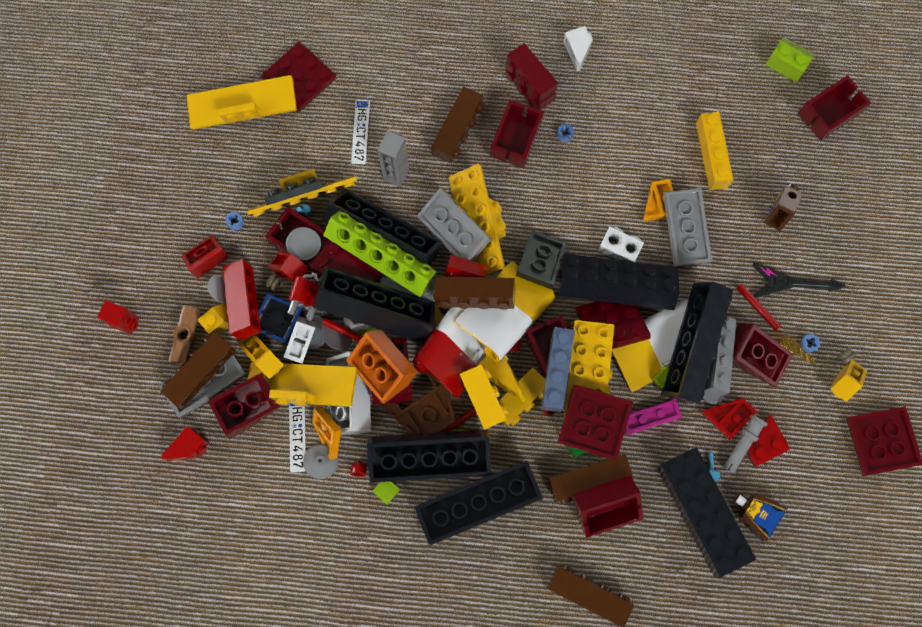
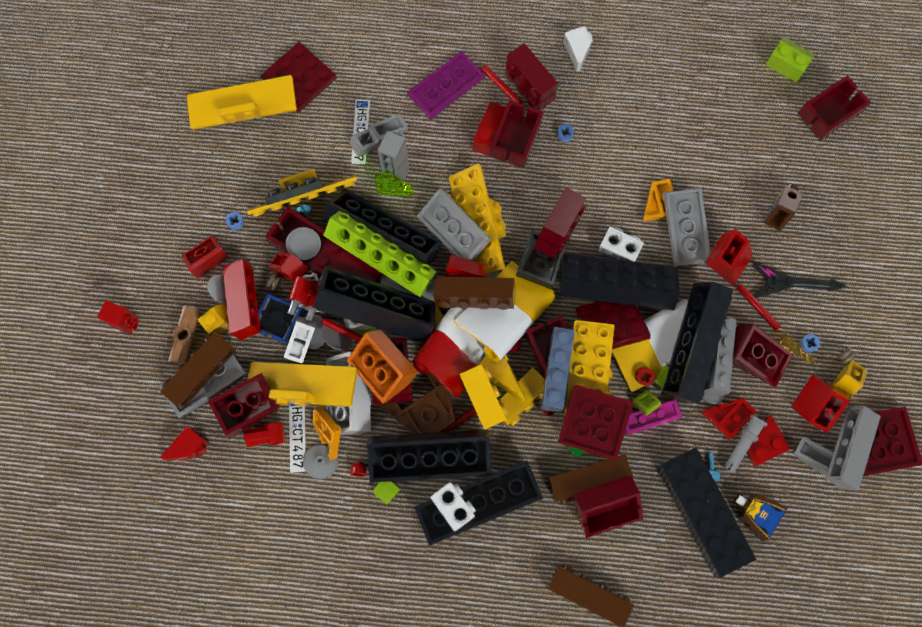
yellow slope [237,335,284,379] -> none
reddish brown brick [431,87,485,163] -> none
yellow brick [696,112,733,191] -> none
none -> red piece [244,422,285,447]
none -> light grey slope [349,113,409,158]
none -> clear neon green wing [375,173,414,196]
none -> magenta tile [407,50,485,120]
none -> white brick [430,482,476,532]
none -> red slope [473,102,506,156]
none -> red bar [481,65,523,104]
none -> dark red piece [534,187,586,259]
none -> lime tile [633,389,661,416]
none -> red bush [635,367,655,386]
none -> red slope [705,229,752,286]
none -> red slope [791,374,850,433]
none -> light grey slope [794,437,834,477]
none -> light grey brick [826,405,881,491]

